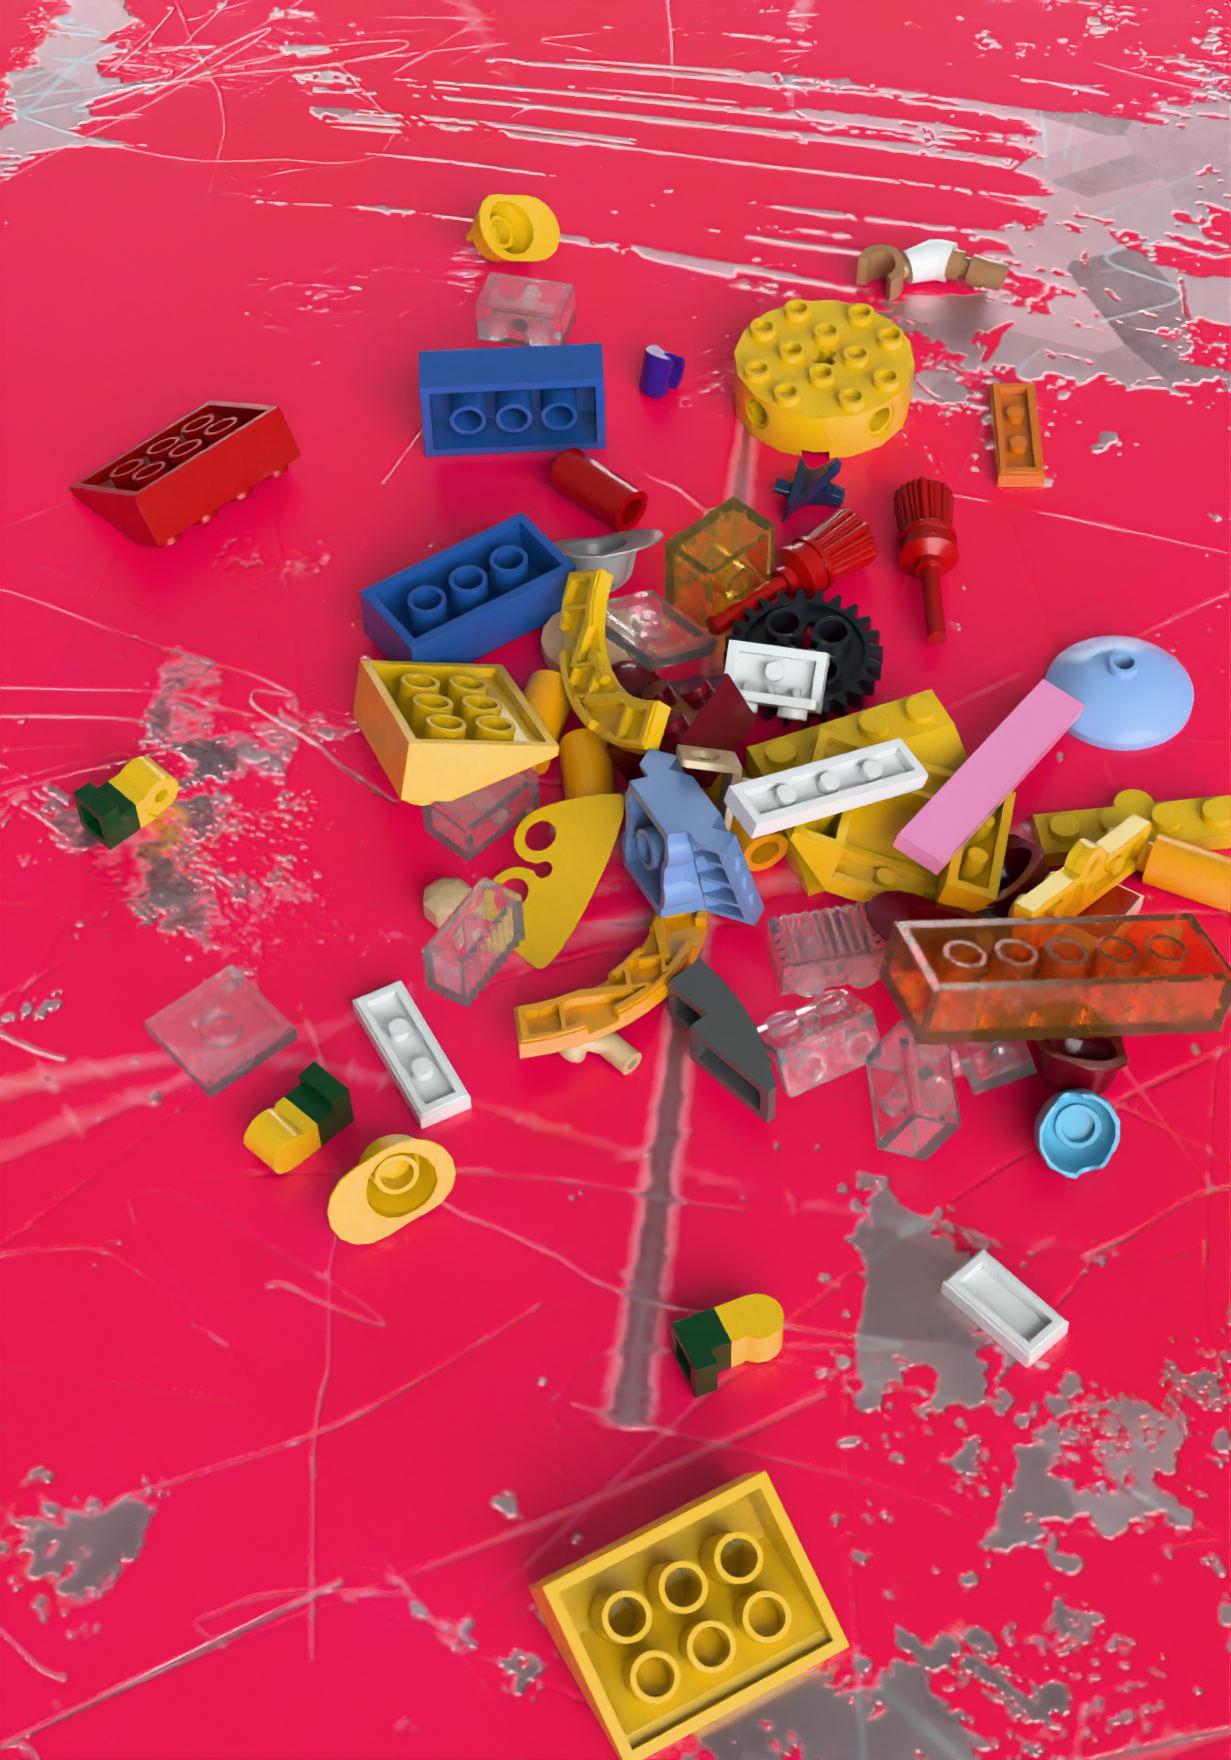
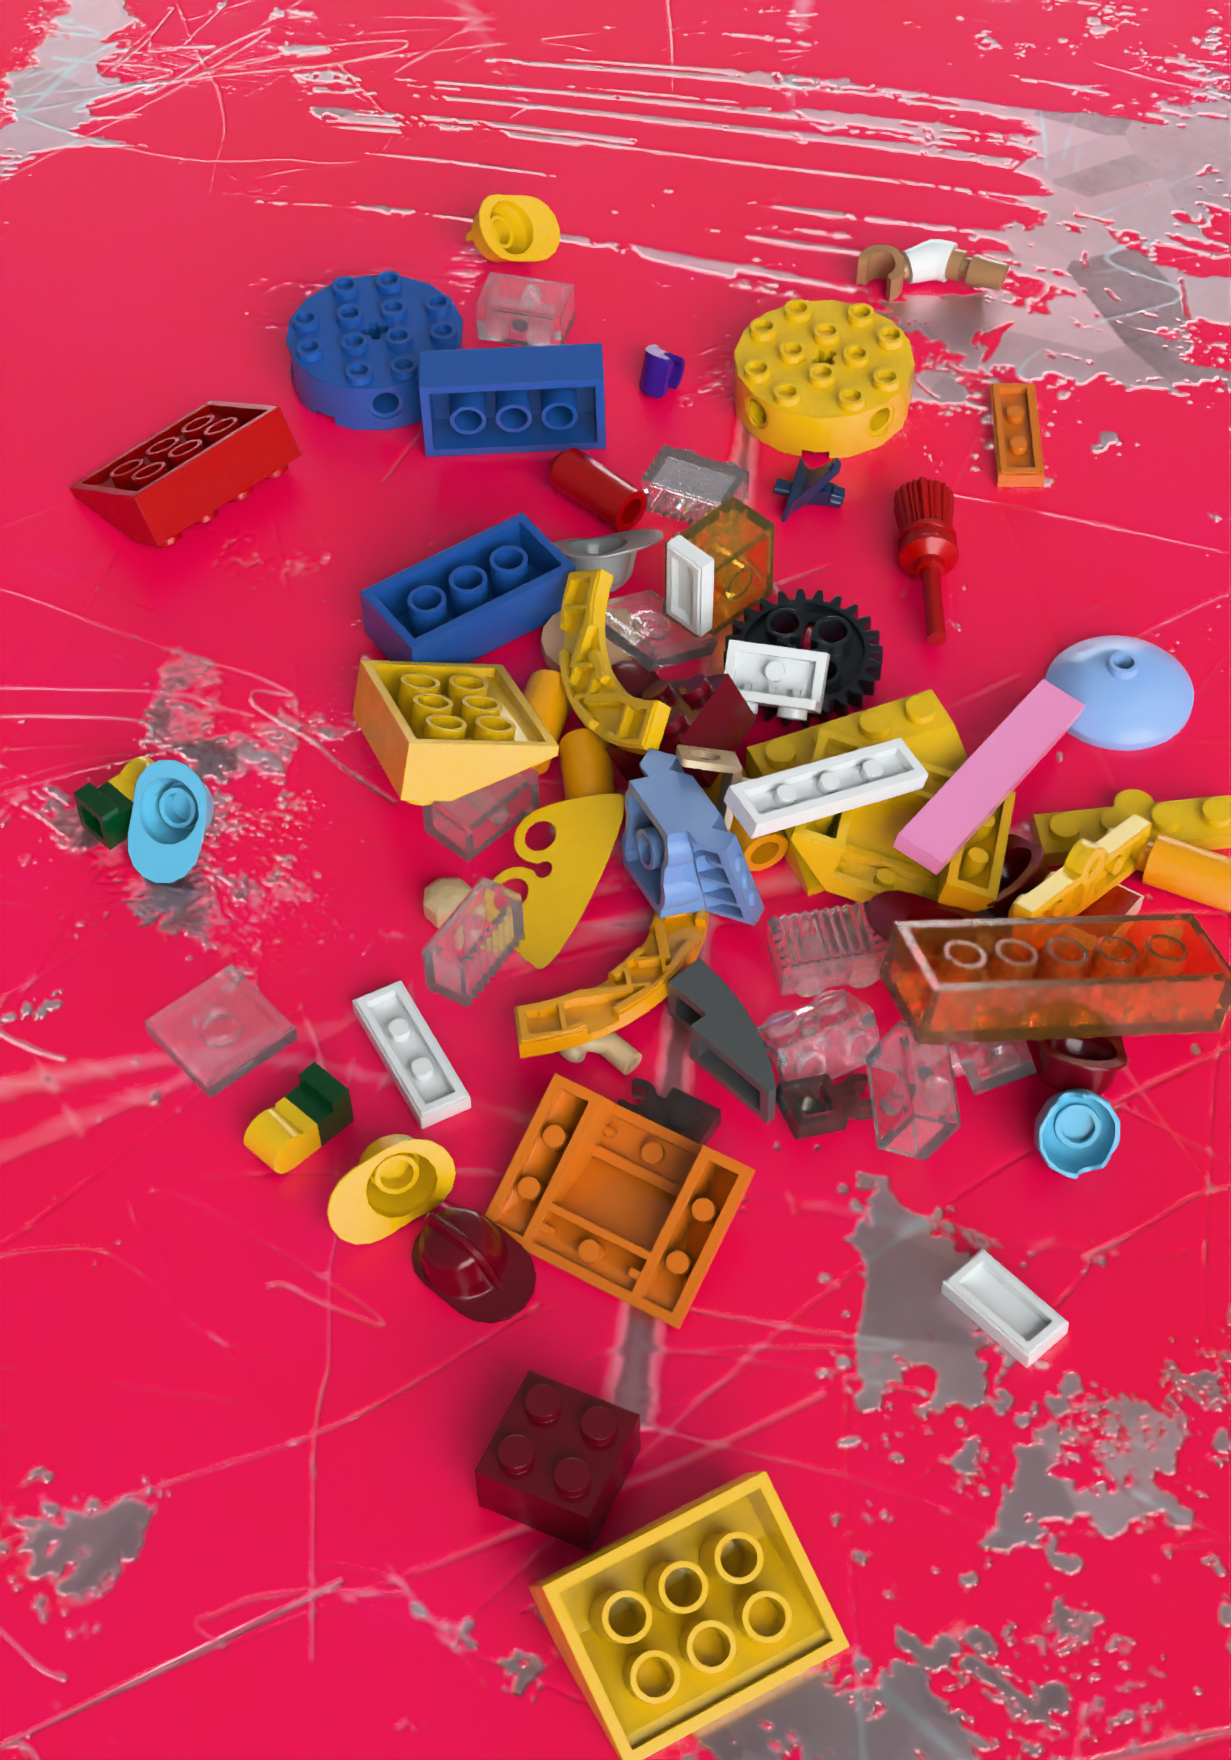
leg [671,1293,784,1398] -> none
red piece [706,508,878,636] -> none
none -> medium azure piece [128,760,214,883]
none -> blue brick [286,271,464,430]
none -> dark red piece [411,1207,536,1323]
none -> dark red brick [475,1370,641,1552]
none -> orange slope [485,1073,756,1329]
none -> clear smoke plate [617,1078,721,1146]
none -> clear brick [641,445,749,535]
none -> white tile [666,534,714,637]
none -> clear smoke plate [776,1073,881,1140]

